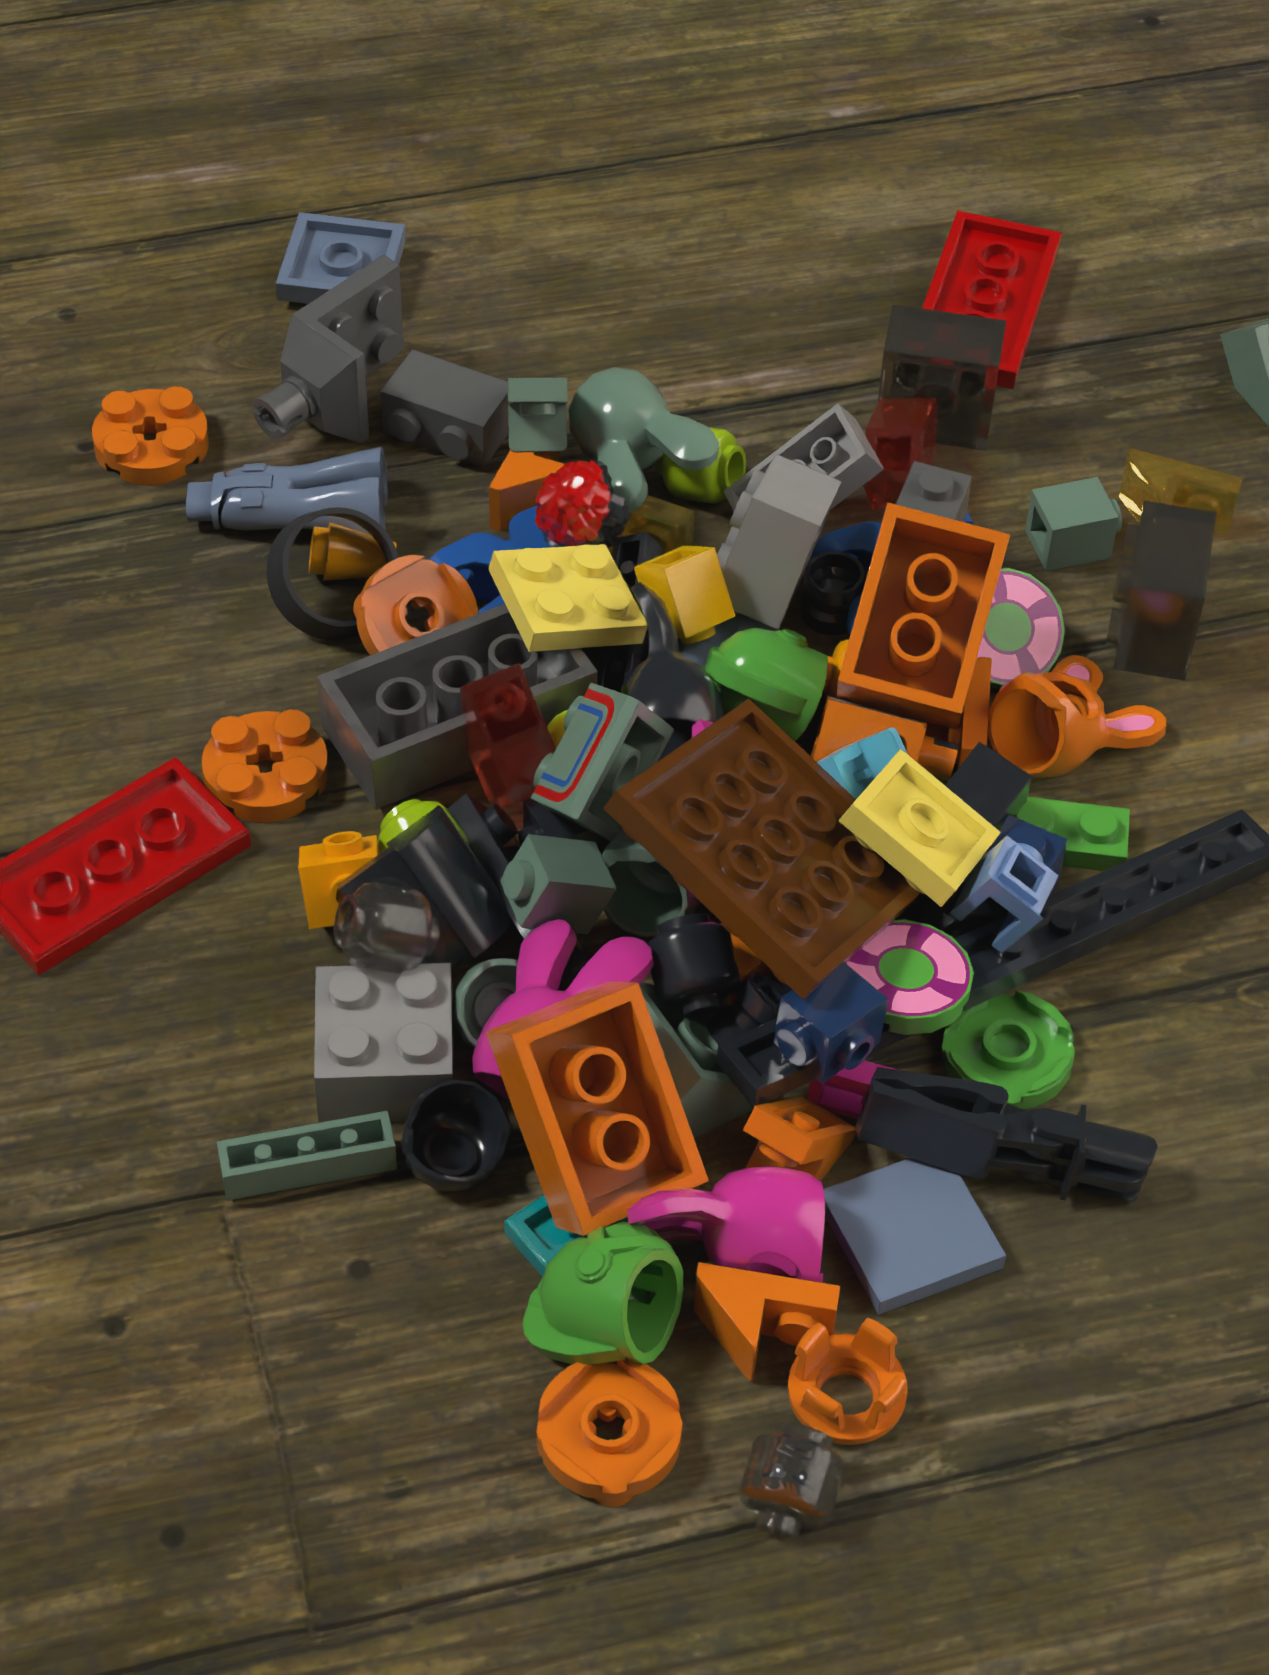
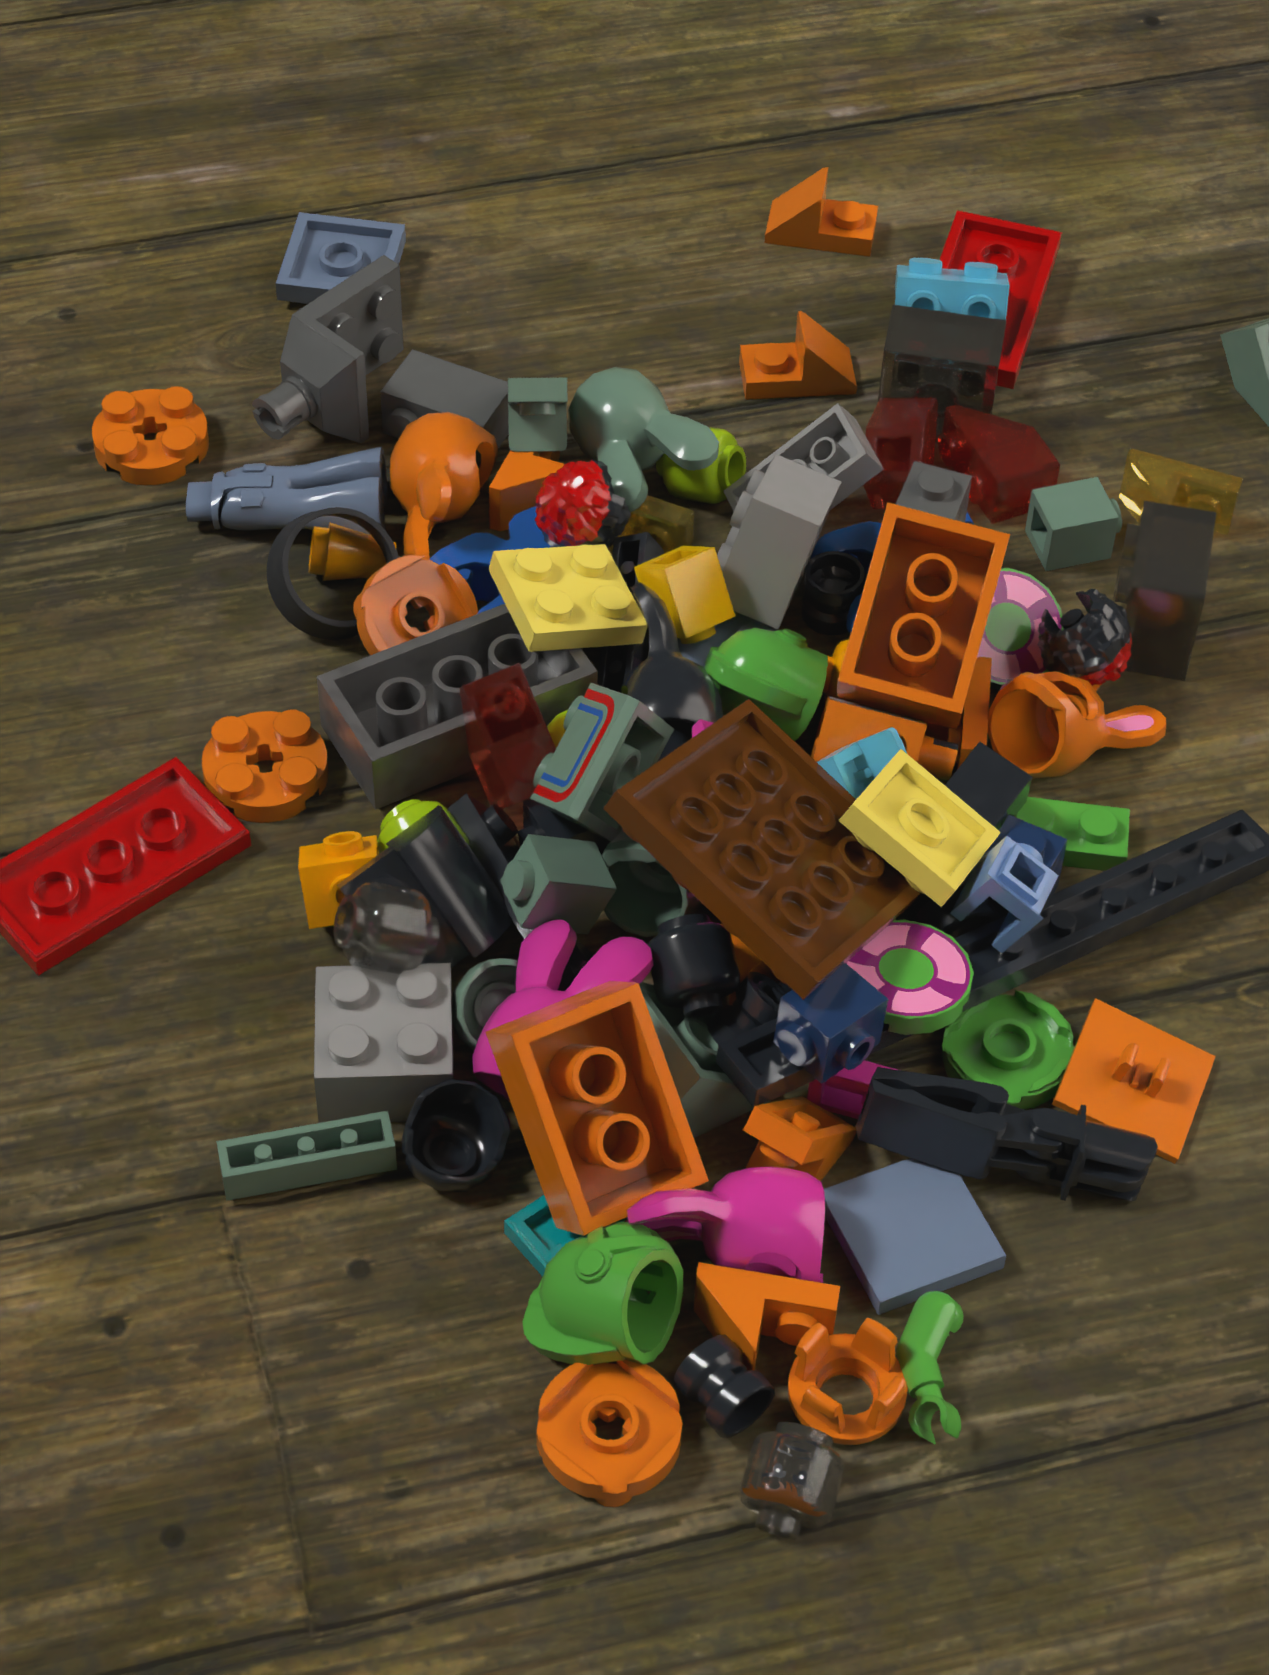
none -> orange piece [390,412,498,560]
none -> black wheel [674,1334,775,1438]
none -> orange slope [739,311,857,400]
none -> orange slope [764,167,878,257]
none -> medium azure bracket [893,258,1010,340]
none -> bright green arm [896,1291,964,1444]
none -> clear red slope [938,405,1060,524]
none -> black piece [1037,589,1132,686]
none -> orange piece [1052,998,1216,1164]

